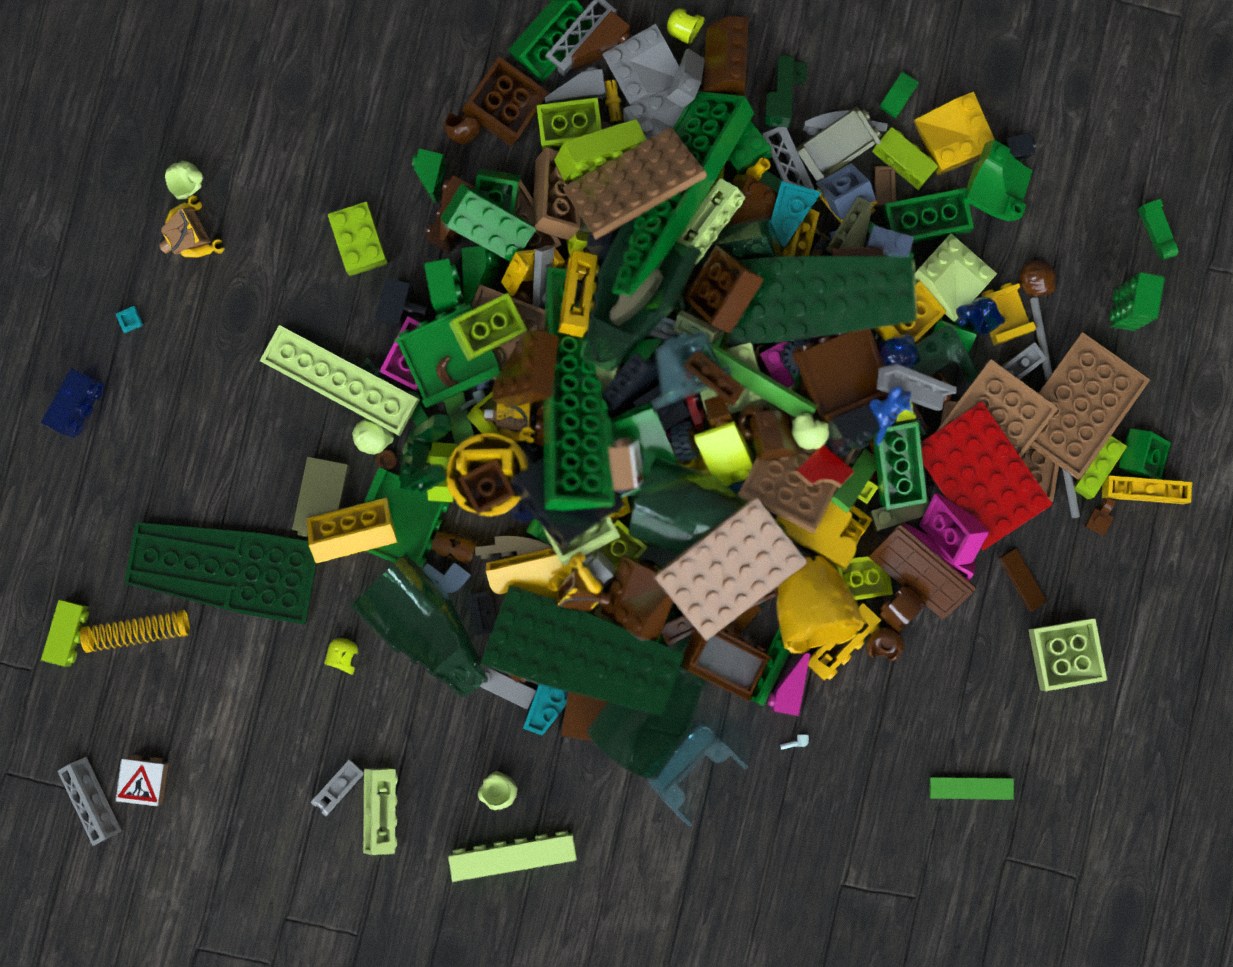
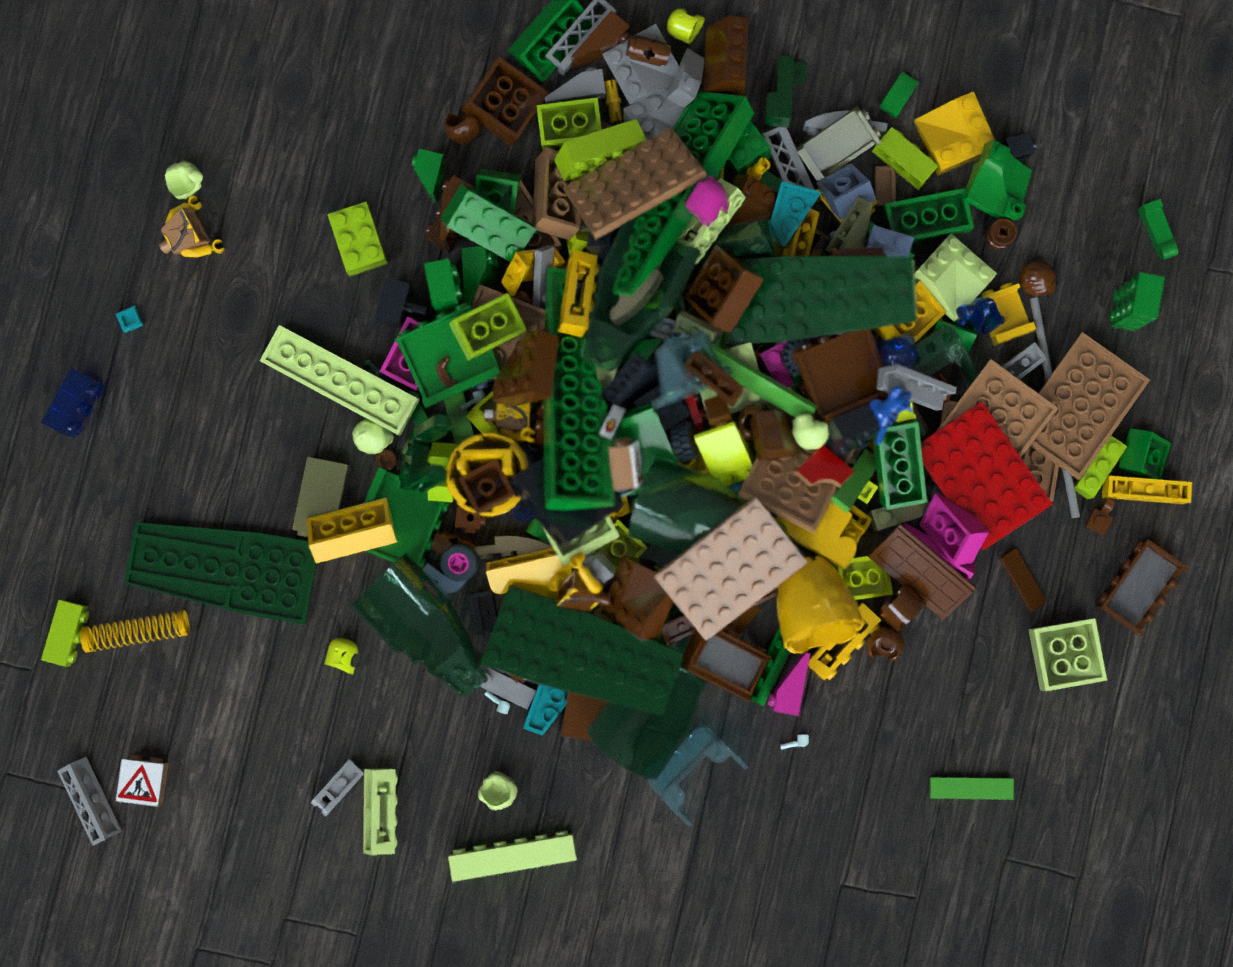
none -> black wheel [440,543,479,582]
none -> reddish brown brick [455,506,486,533]
none -> light aqua hand [485,690,510,714]
none -> white sticker [600,405,625,439]
none -> reddish brown piece [626,35,671,67]
none -> dark pink brick [685,176,729,227]
none -> reddish brown wheel [985,218,1017,250]
none -> window [1097,539,1189,636]

